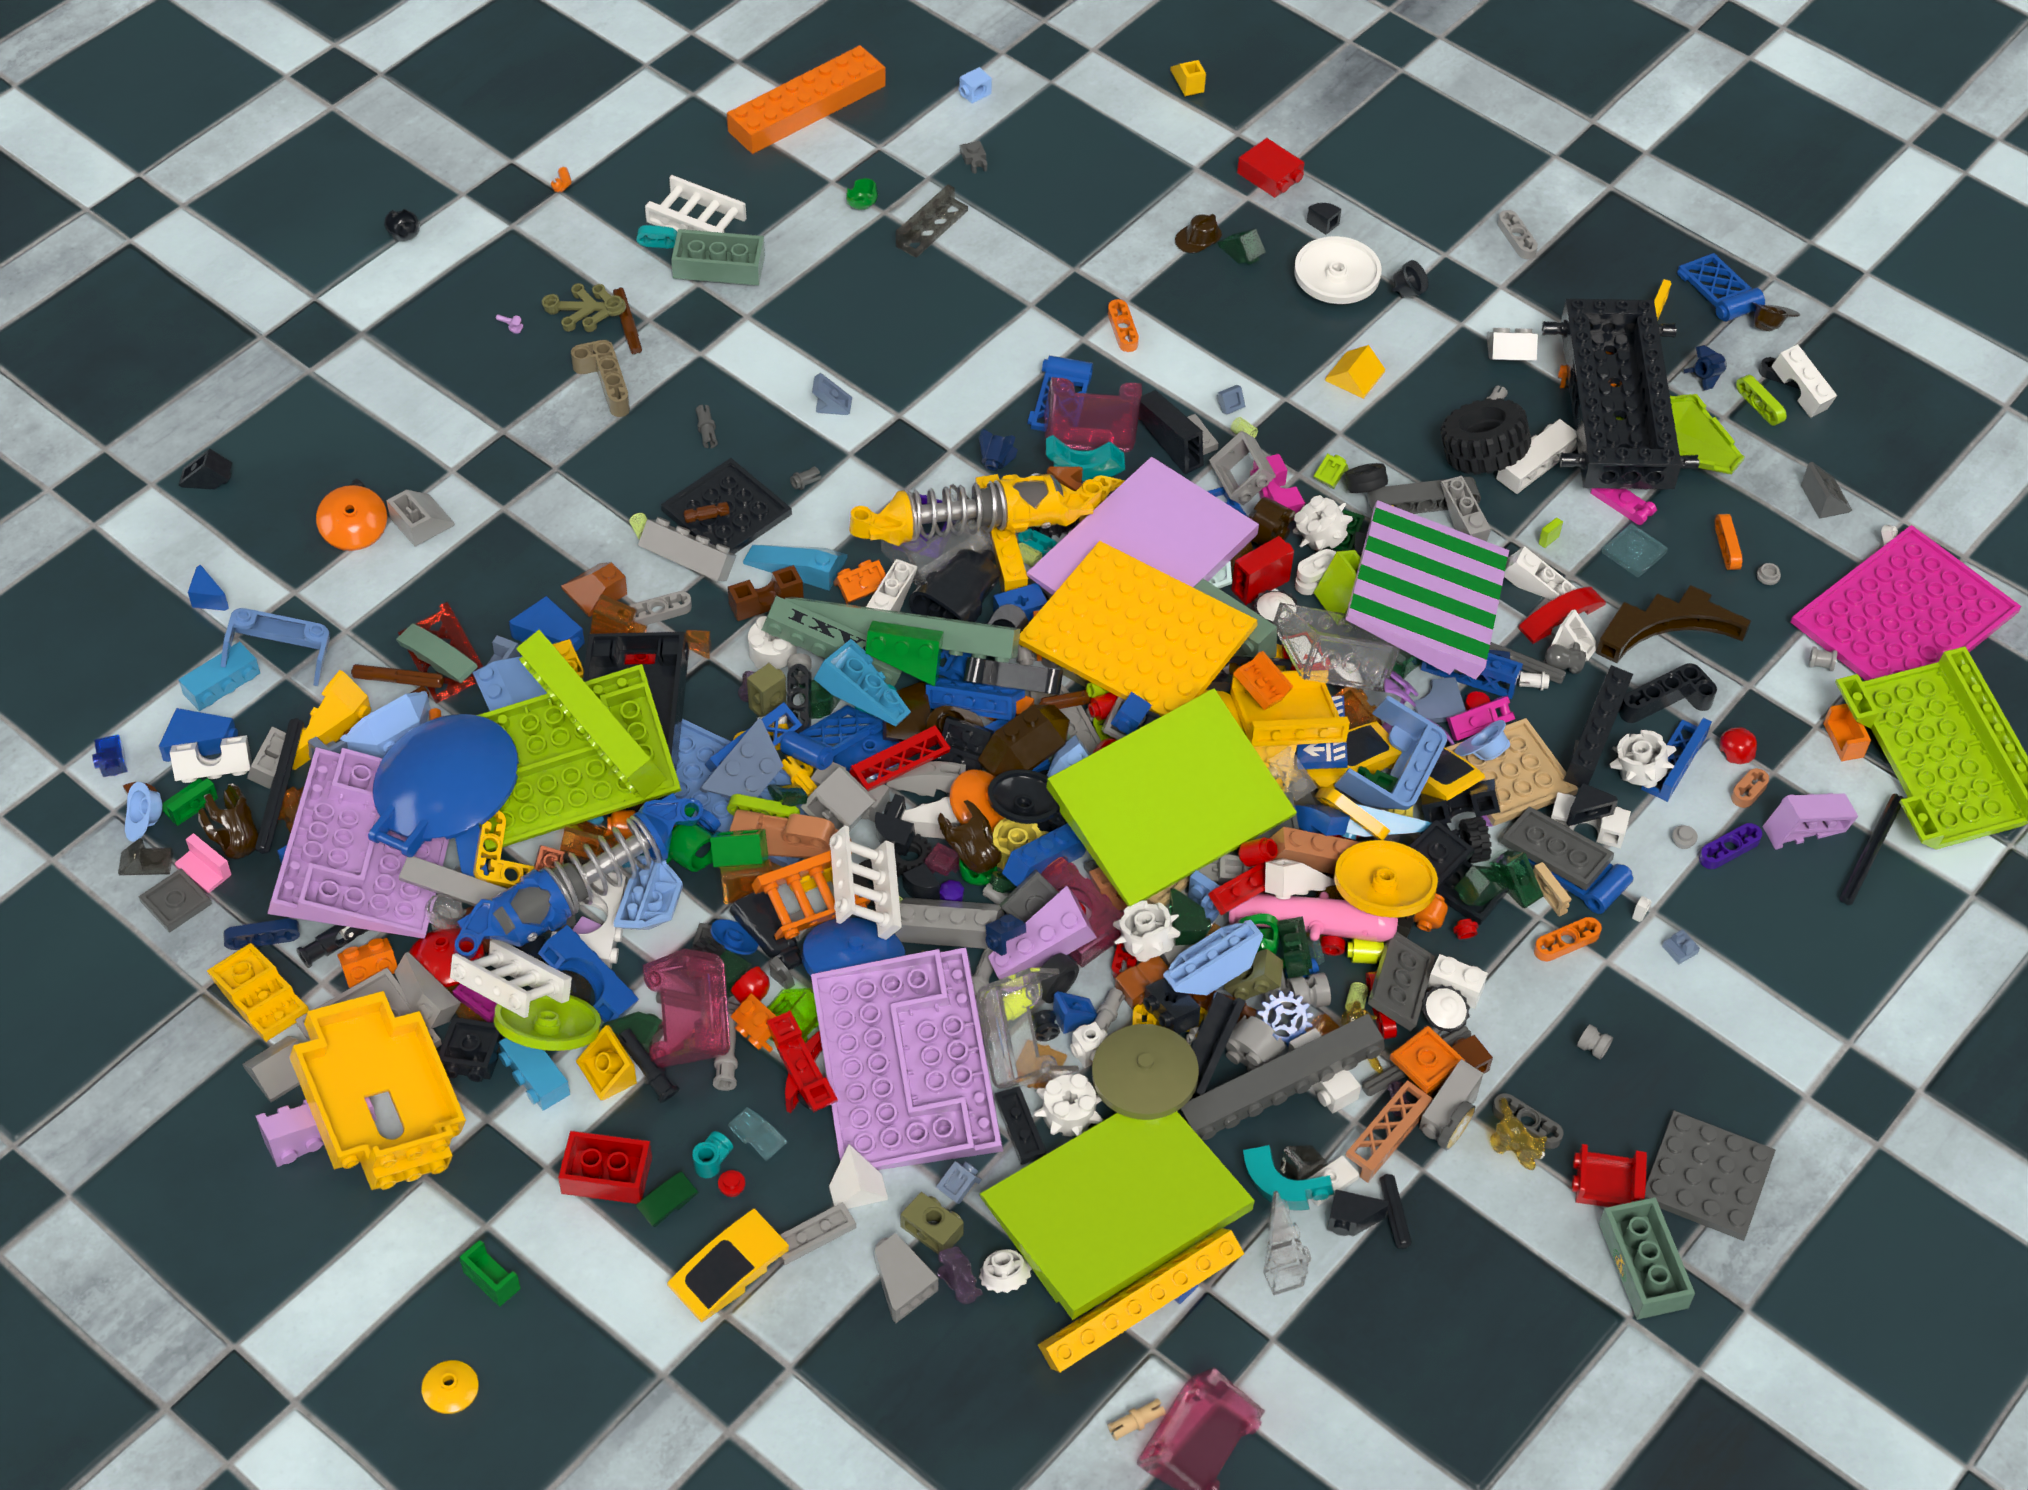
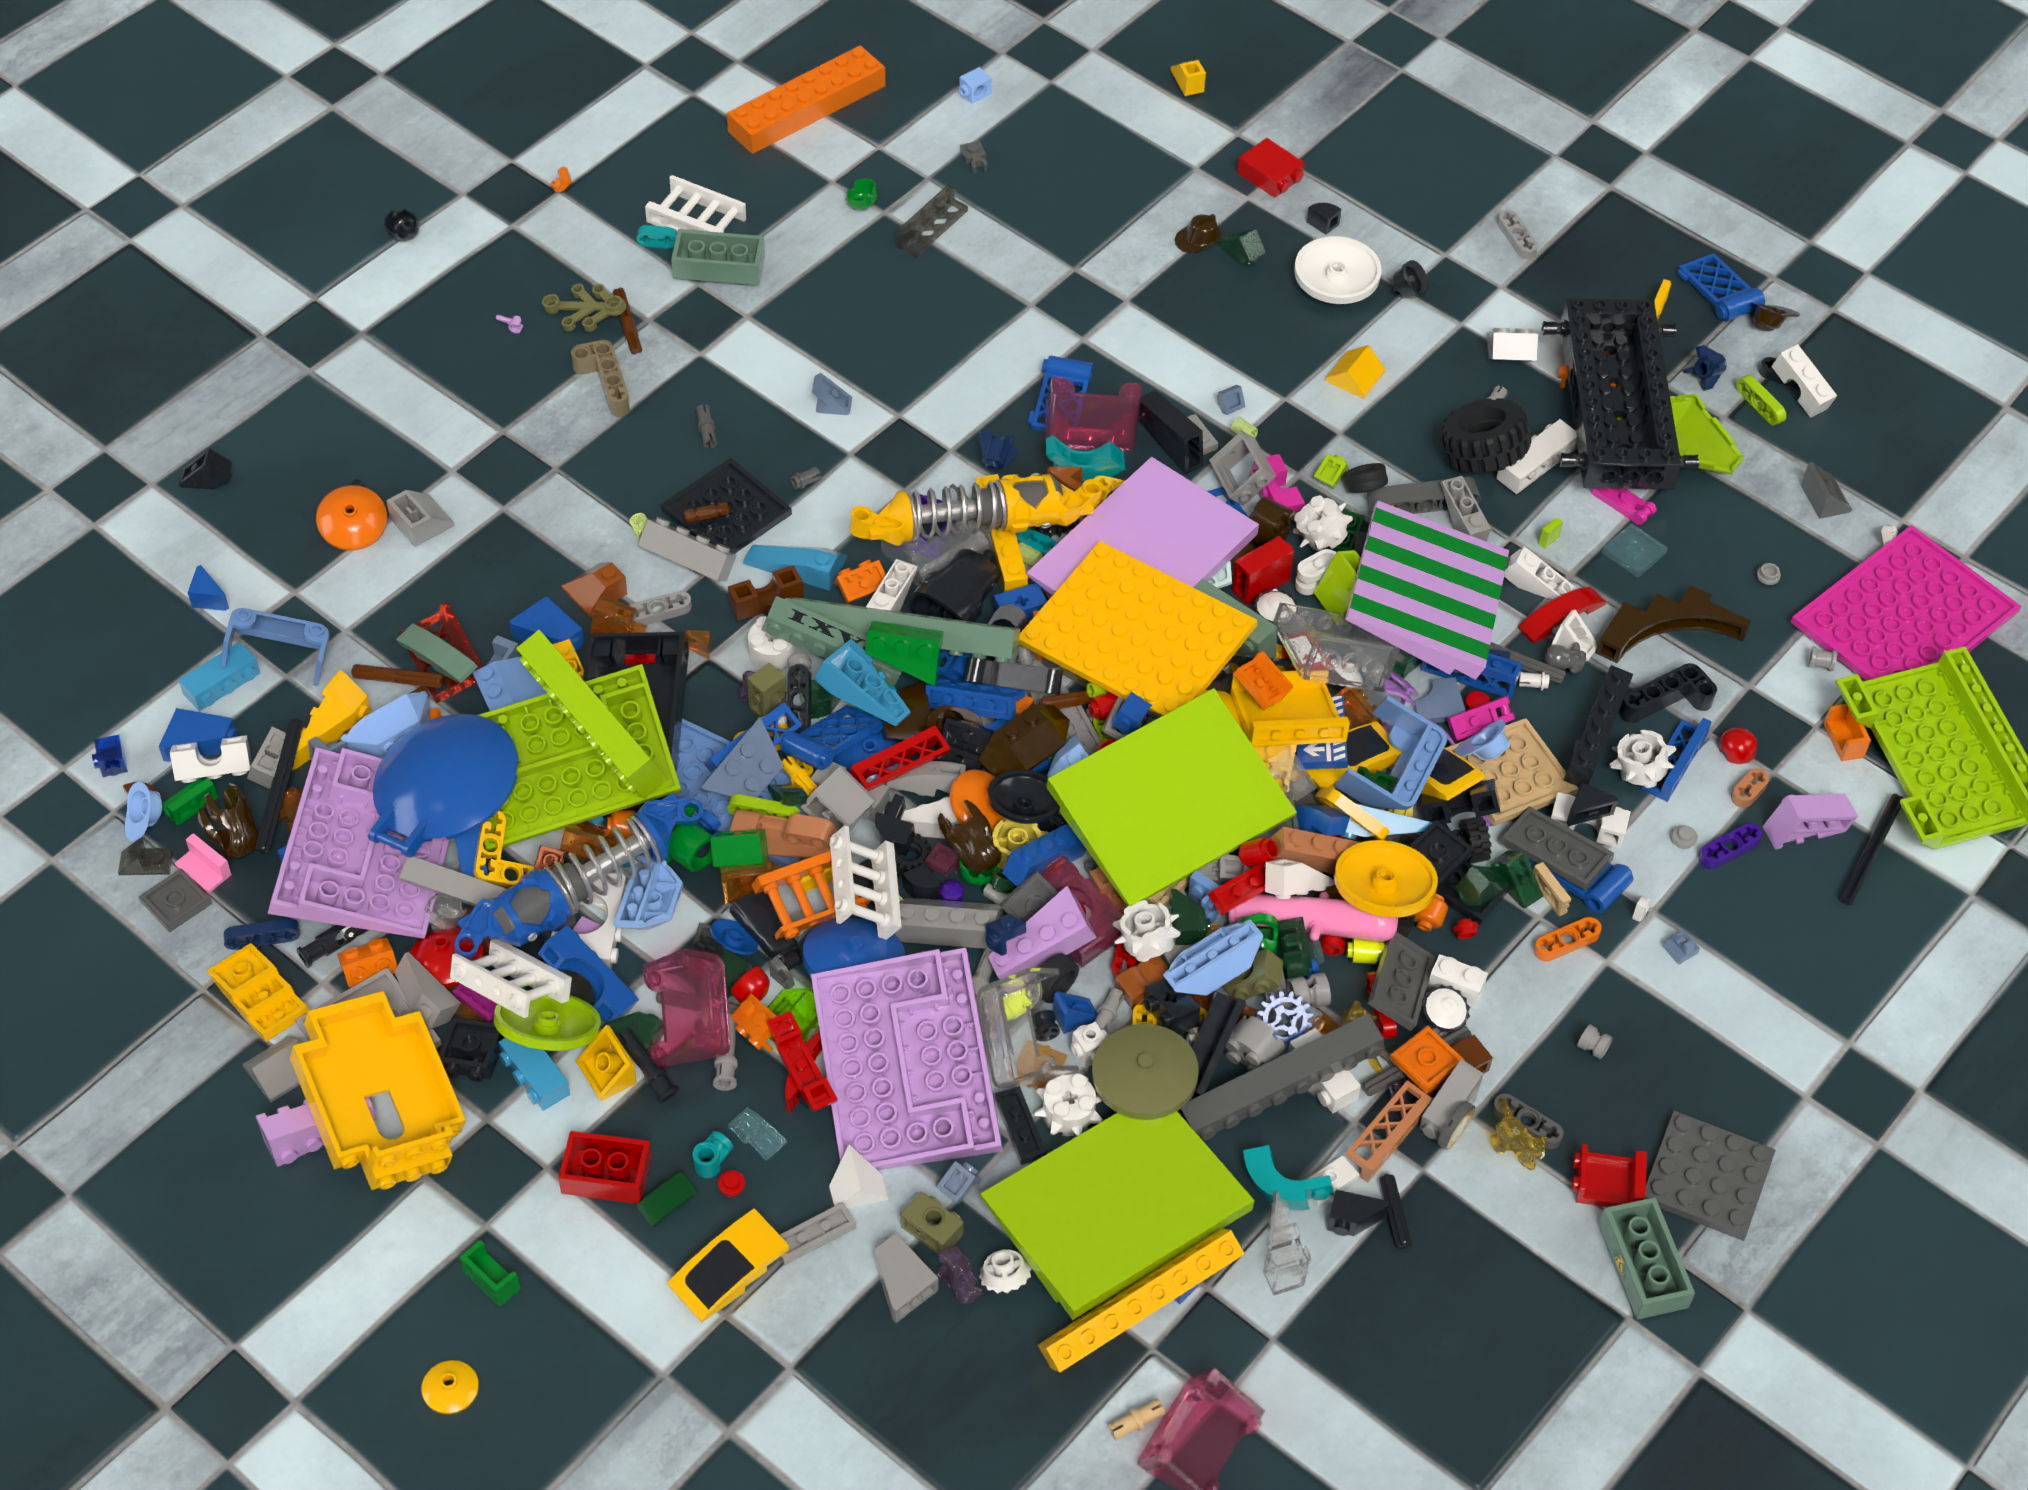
orange beam [1108,299,1139,352] -> none
clear smoke slope [1280,1145,1329,1181] -> none
yellowish green piece [1345,982,1369,1014] -> none
orange beam [1715,514,1742,570] -> none

